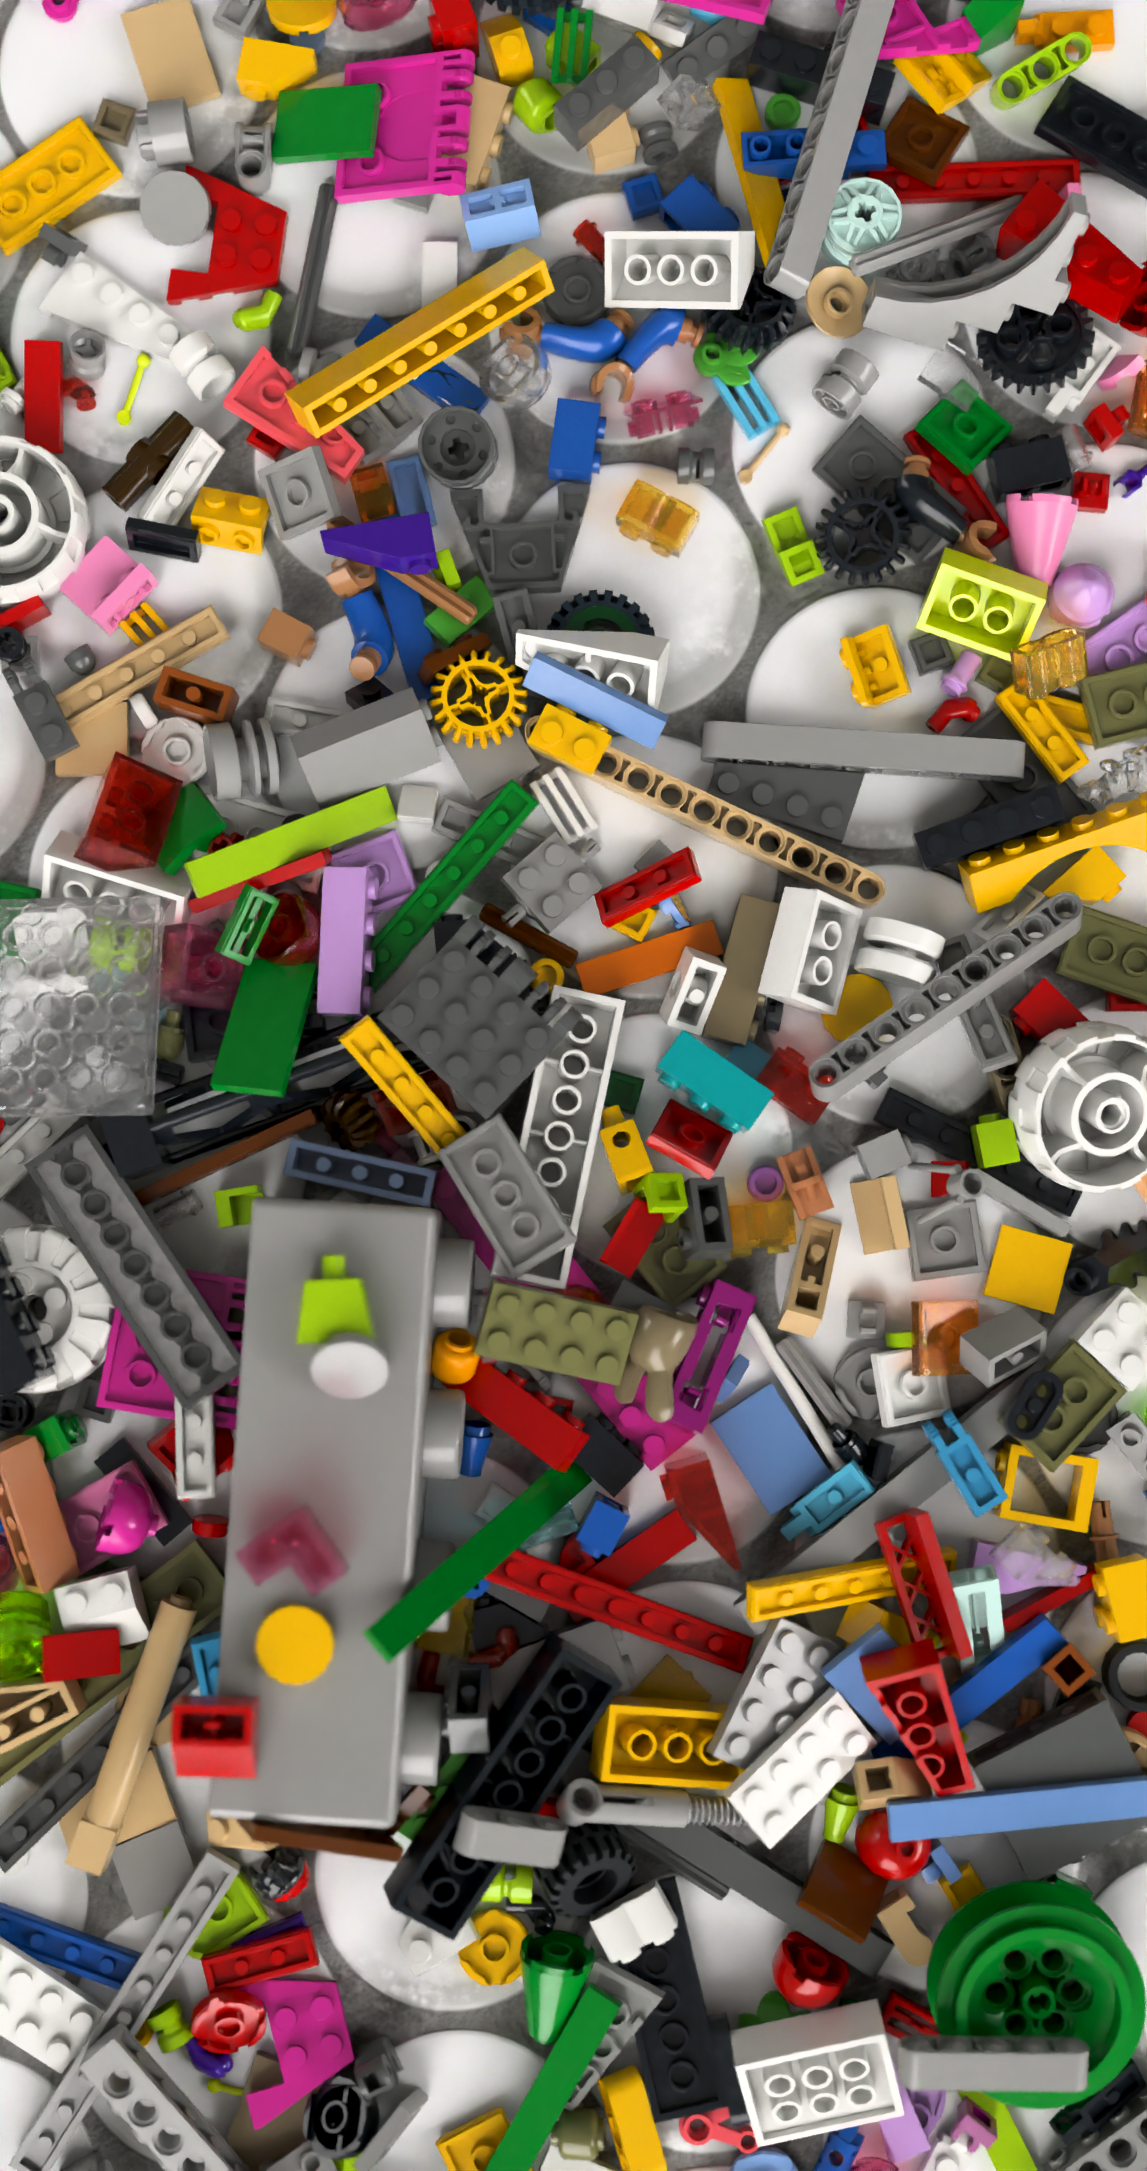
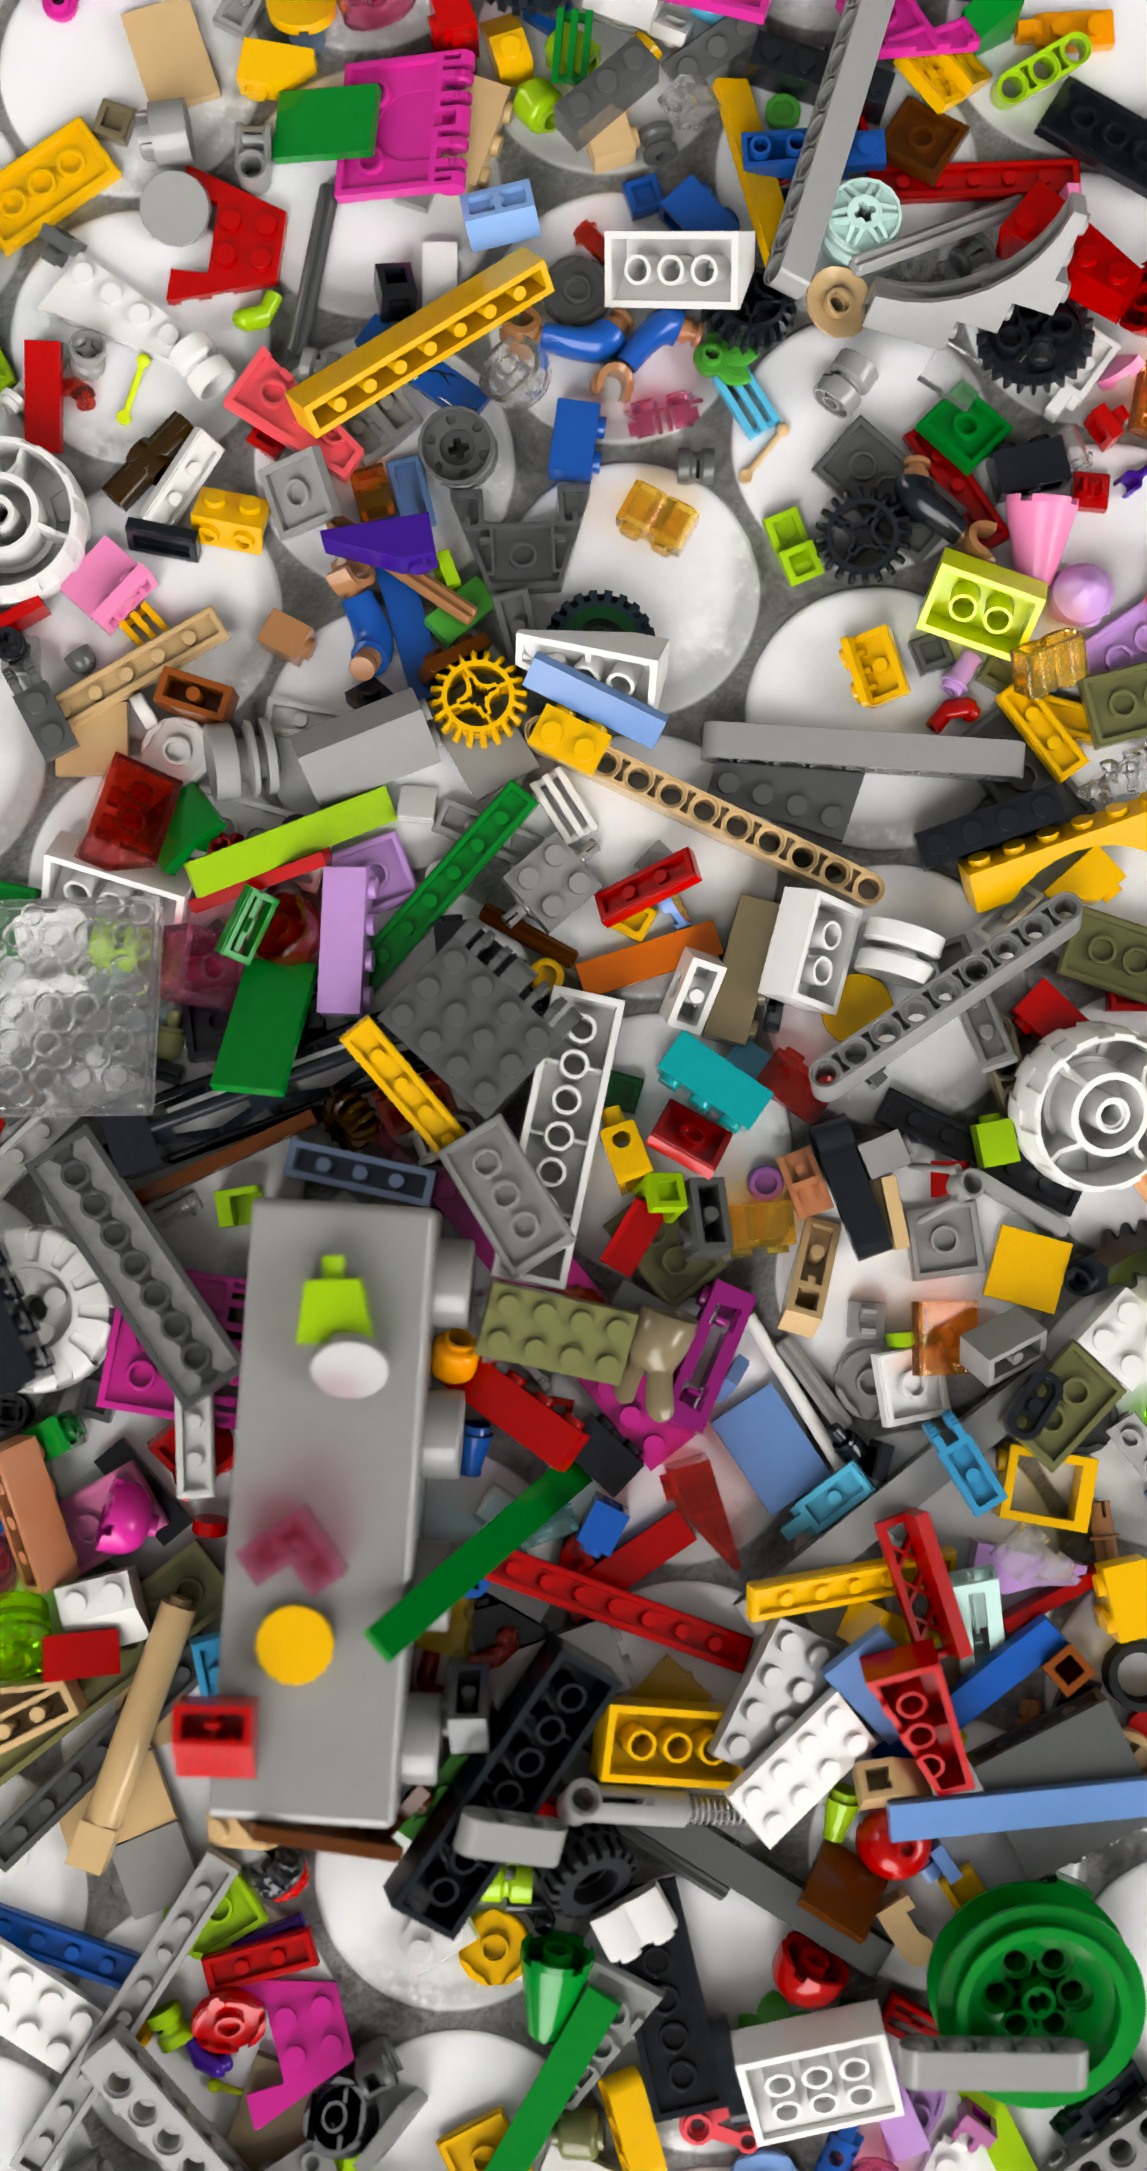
none -> black brick [373,262,418,322]
none -> black beam [808,1112,893,1262]

